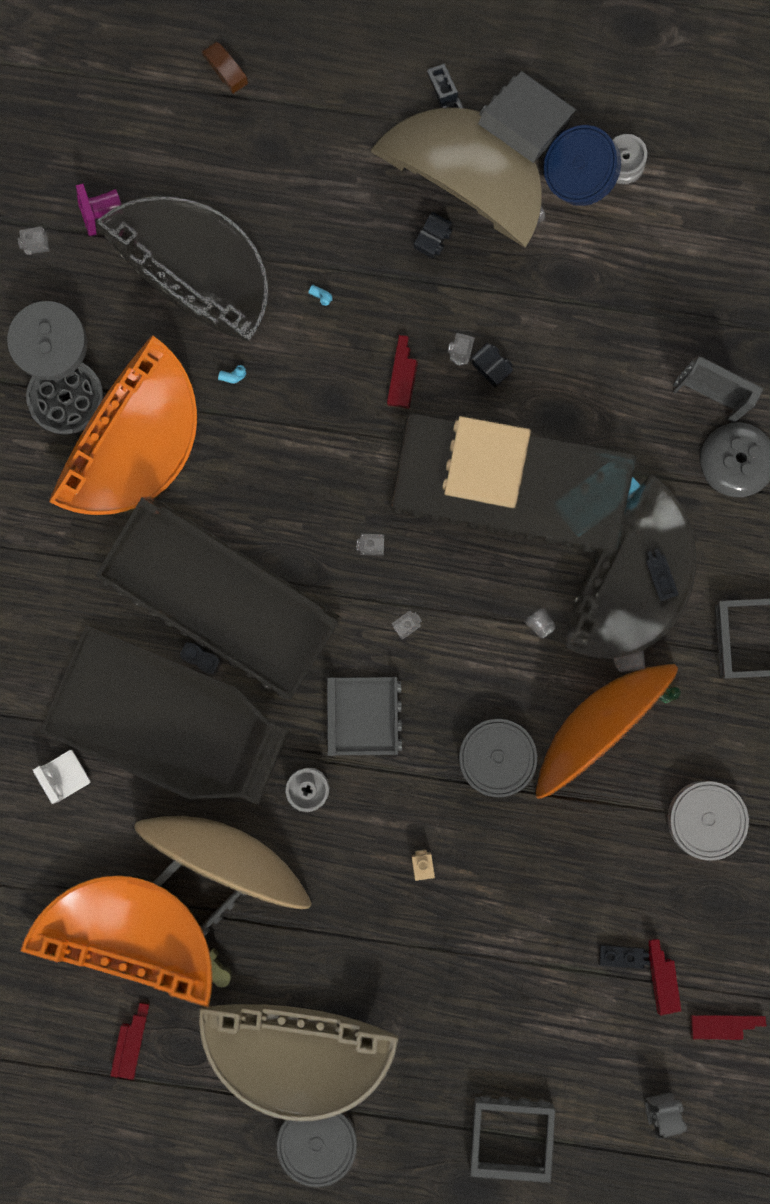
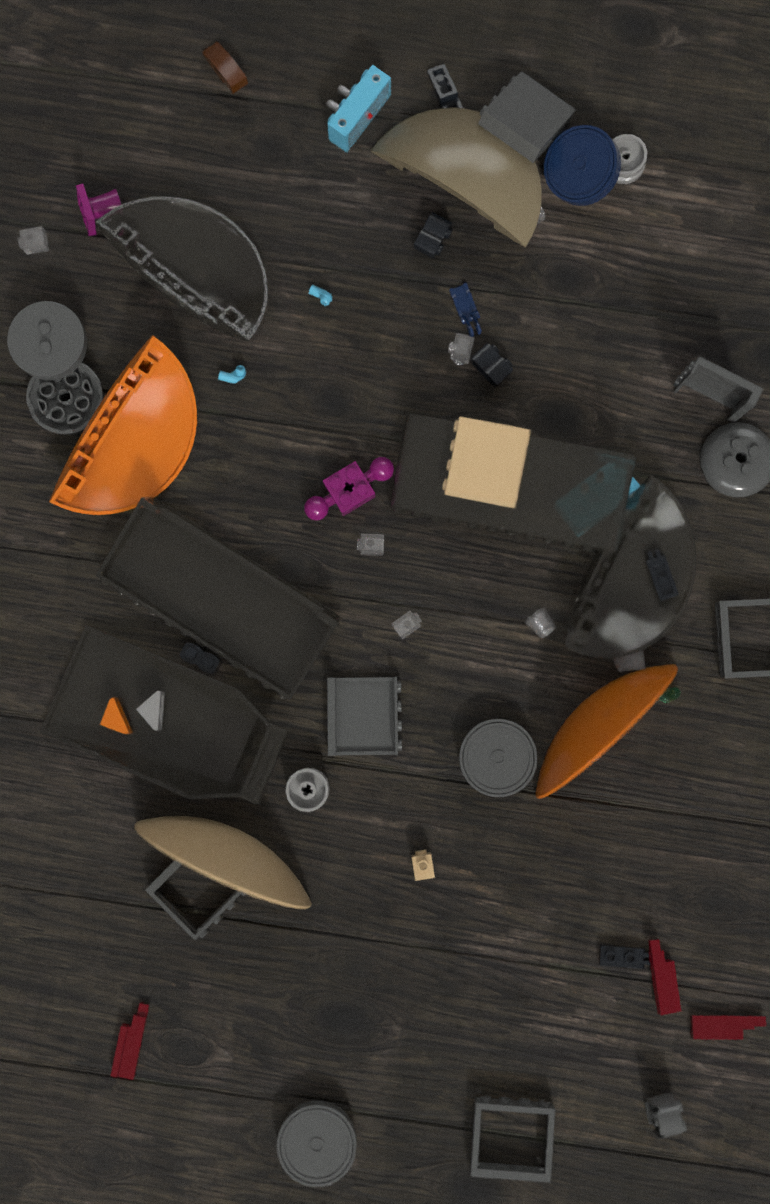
orange brick [21,876,212,1006] -> none
white bracket [33,750,91,804] -> none
dark tan brick [199,1004,398,1121] -> none
olive leg [209,947,232,987] -> none
dark red piece [387,335,418,409] -> none
light grey brick [667,781,749,860] -> none
none -> orange slope [100,697,133,734]
none -> light grey slope [136,691,165,730]
none -> magenta brick [304,457,394,521]
none -> medium azure piece [327,65,391,152]
none -> dark blue arm [449,283,482,337]

